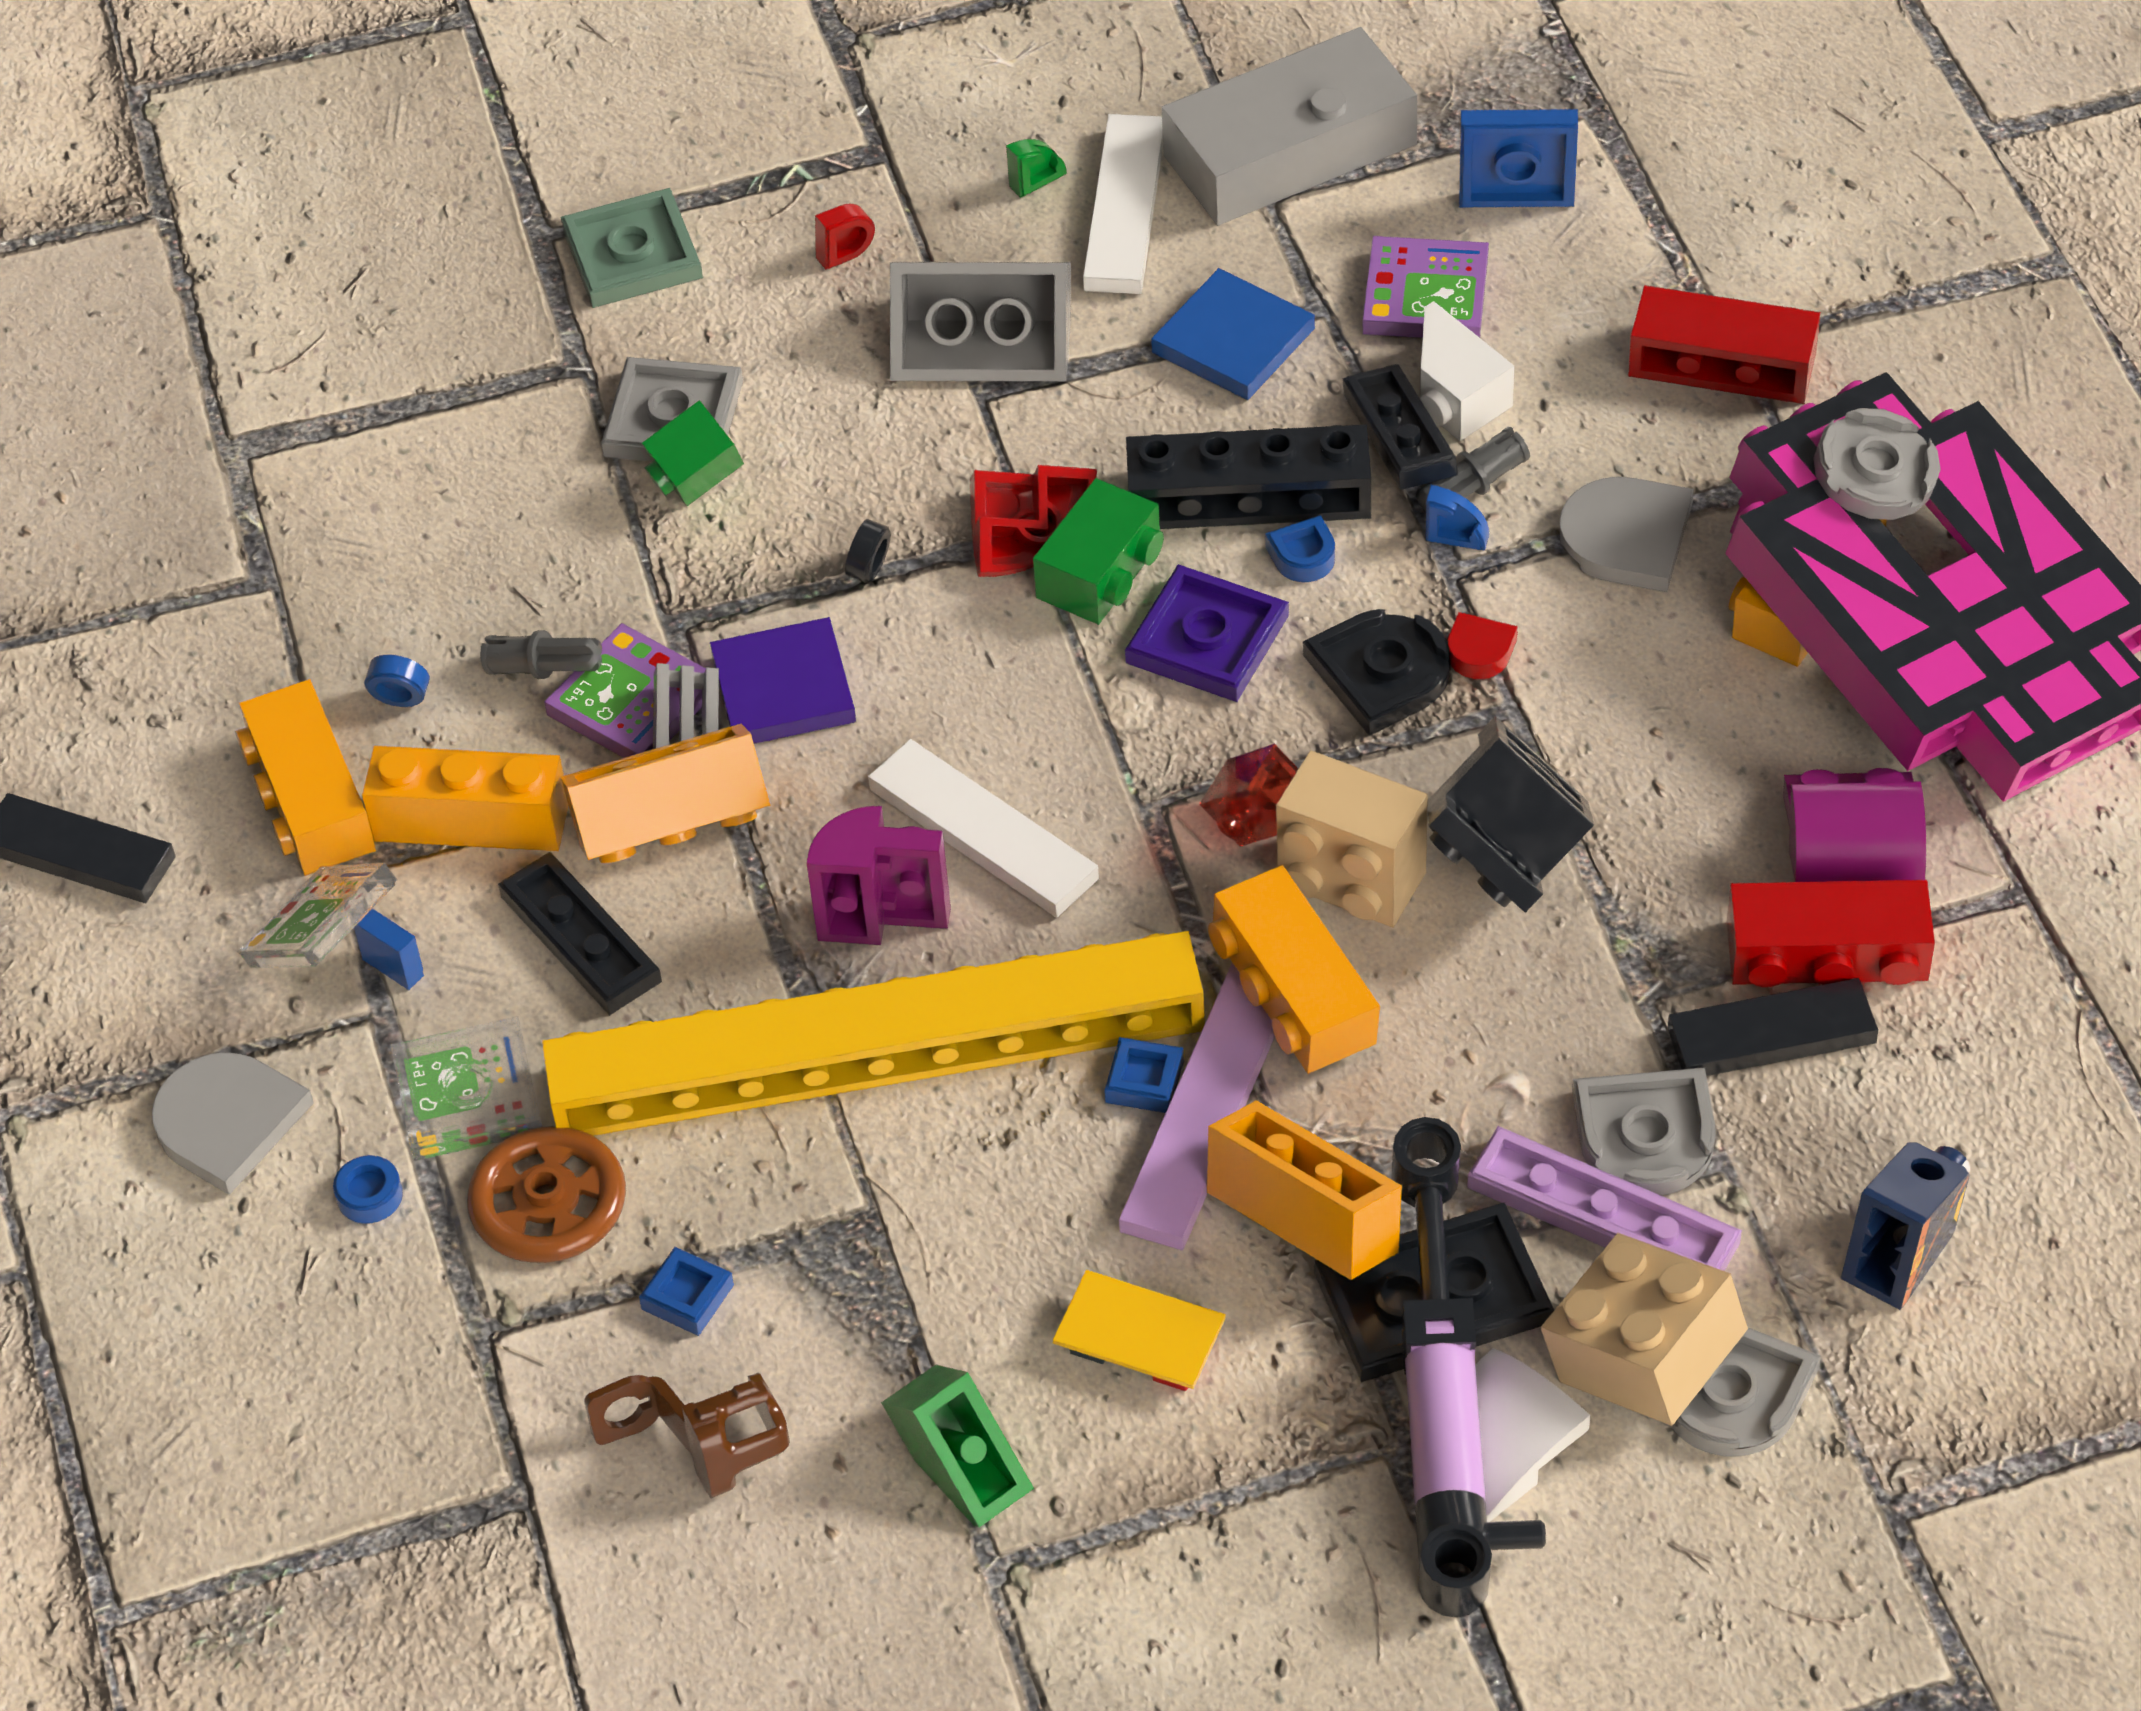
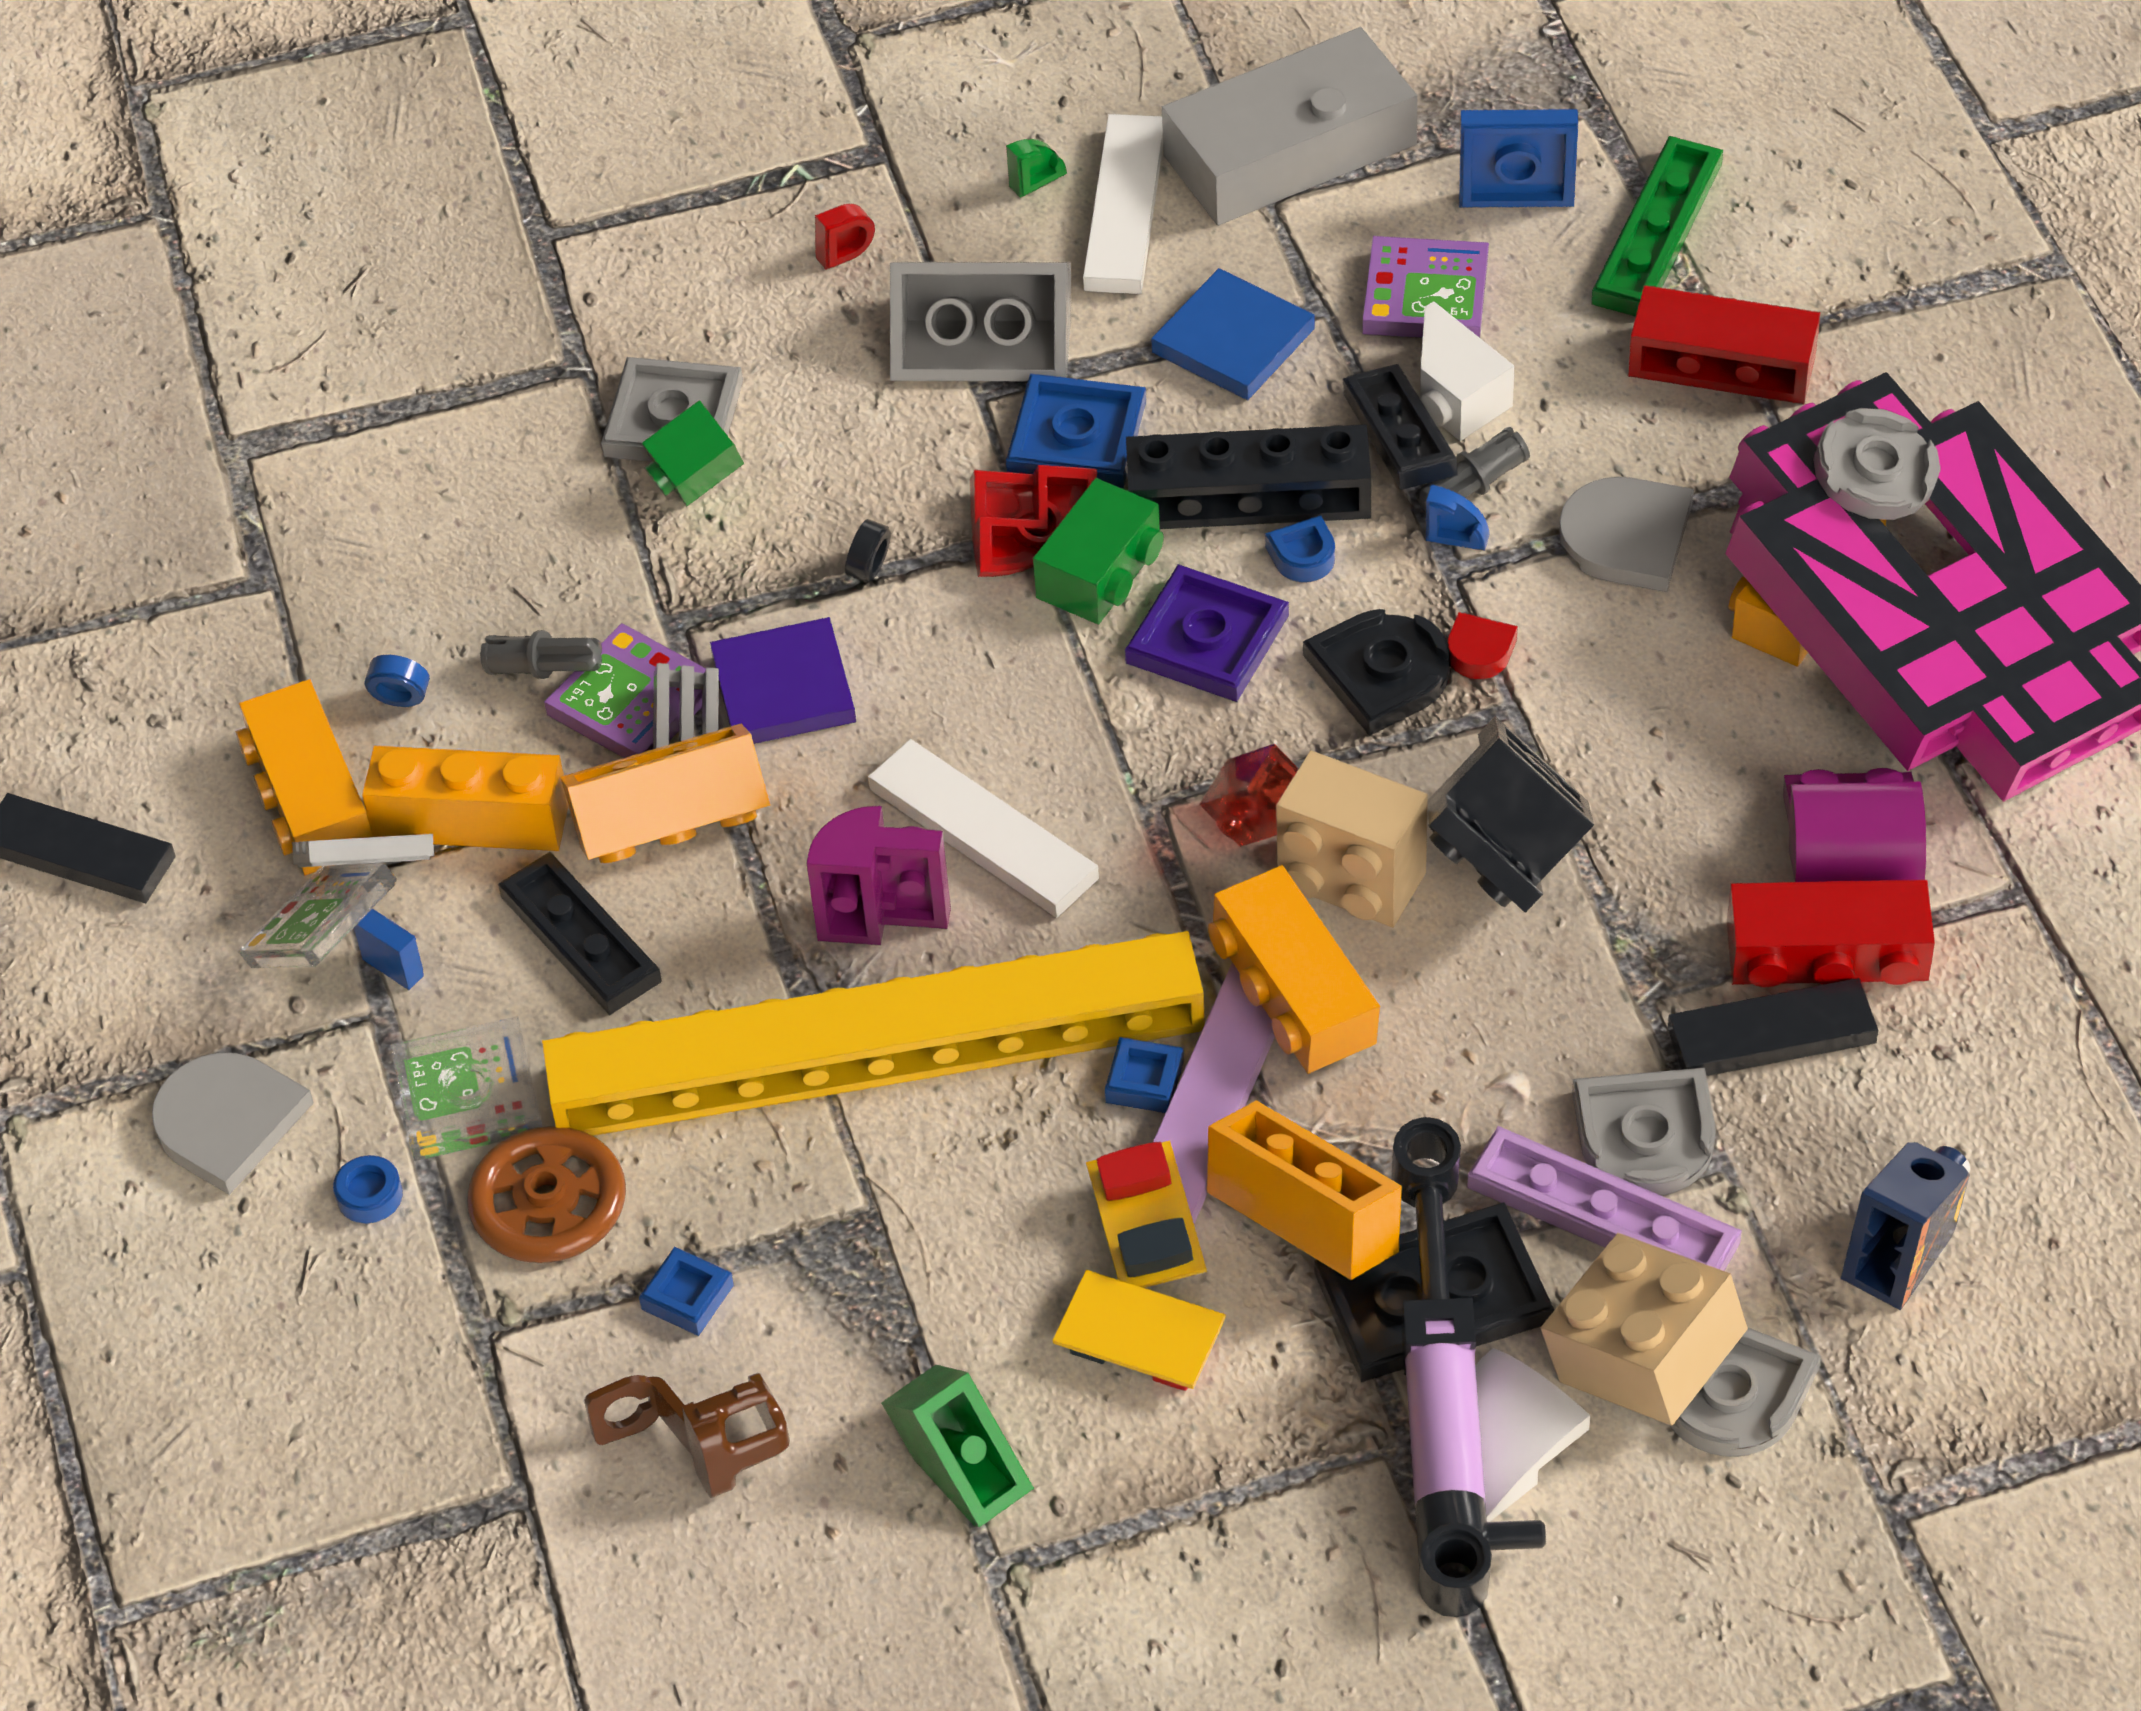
sand green tile [561,188,703,308] -> none
none -> tile [292,834,434,868]
none -> blue tile [1006,373,1146,489]
none -> piece [1086,1140,1207,1288]
none -> green tile [1591,136,1723,317]

